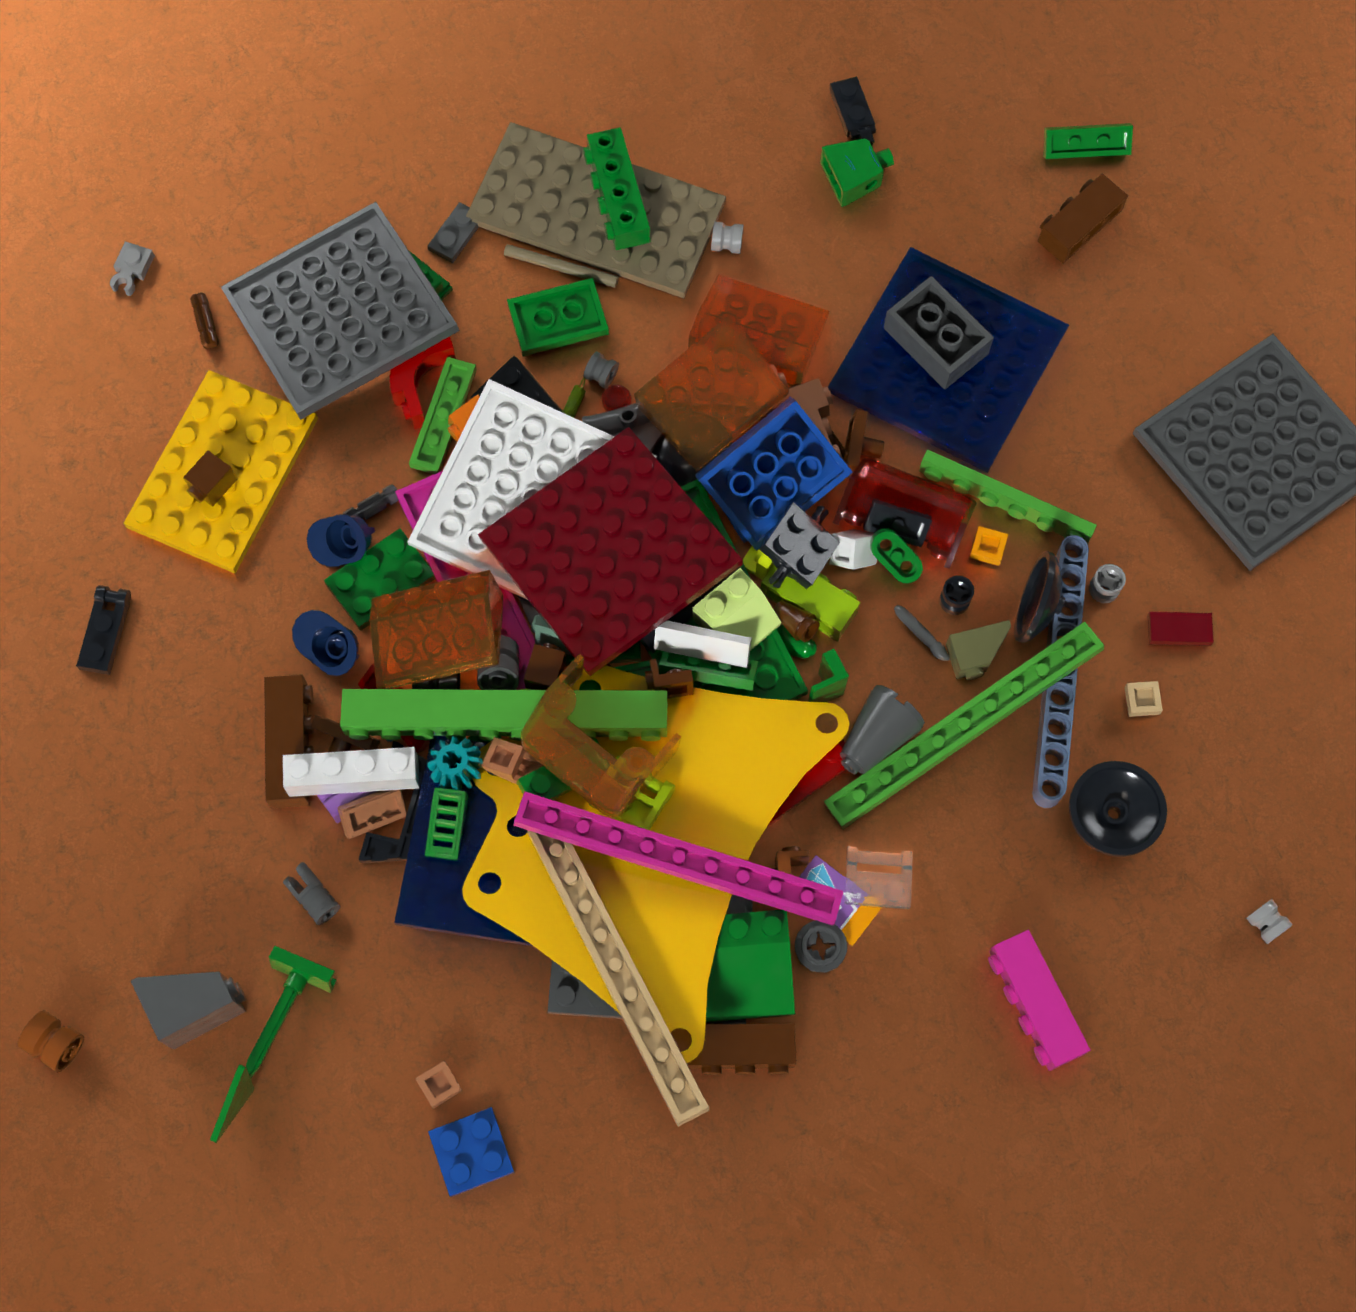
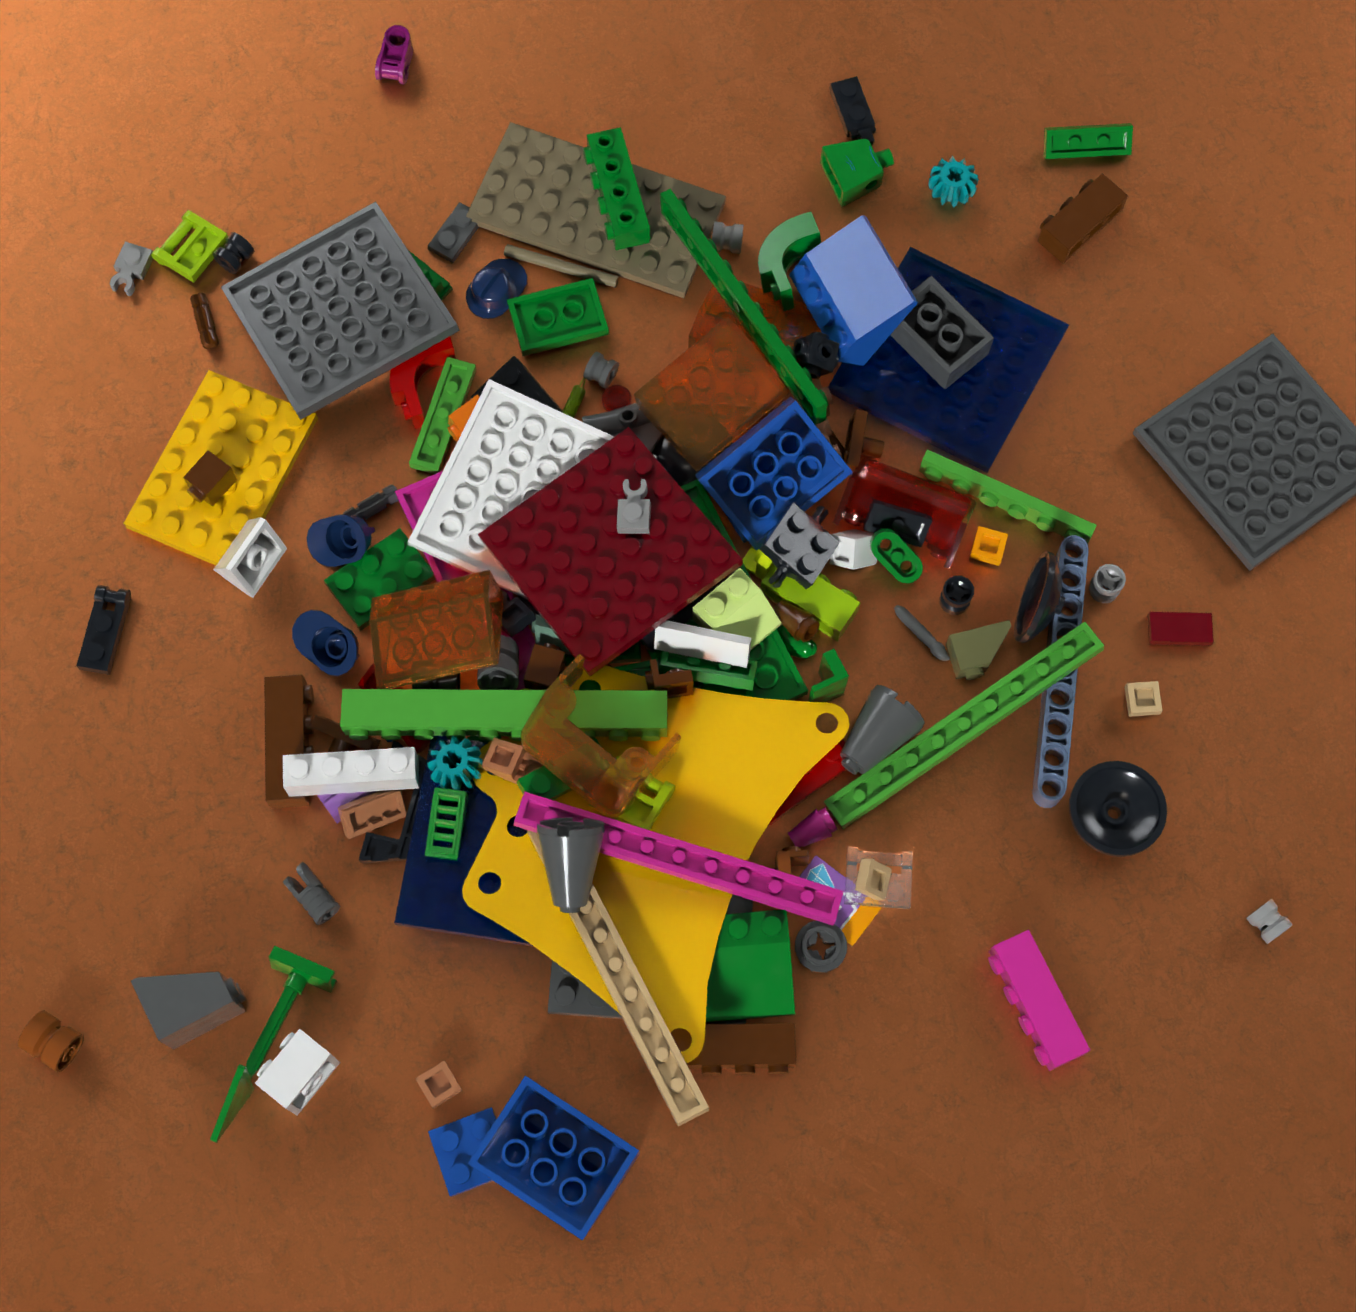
none -> lime plate [151,210,228,283]
none -> black wheel [213,232,255,274]
none -> white slope [213,517,287,598]
none -> white brick [255,1029,341,1116]
none -> magenta piece [375,25,413,84]
none -> dark blue piece [466,259,527,319]
none -> blue slope [468,1075,640,1241]
none -> black plate [485,590,536,638]
none -> dark grey cone [537,817,605,913]
none -> light grey plate [617,479,651,534]
none -> green plate [660,188,829,425]
none -> green arch [758,211,821,312]
none -> dark pink cone [788,807,838,848]
none -> slope [789,215,918,366]
none -> black brick [793,332,839,379]
none -> tan plate [855,858,892,900]
none -> teal gear [928,156,979,208]

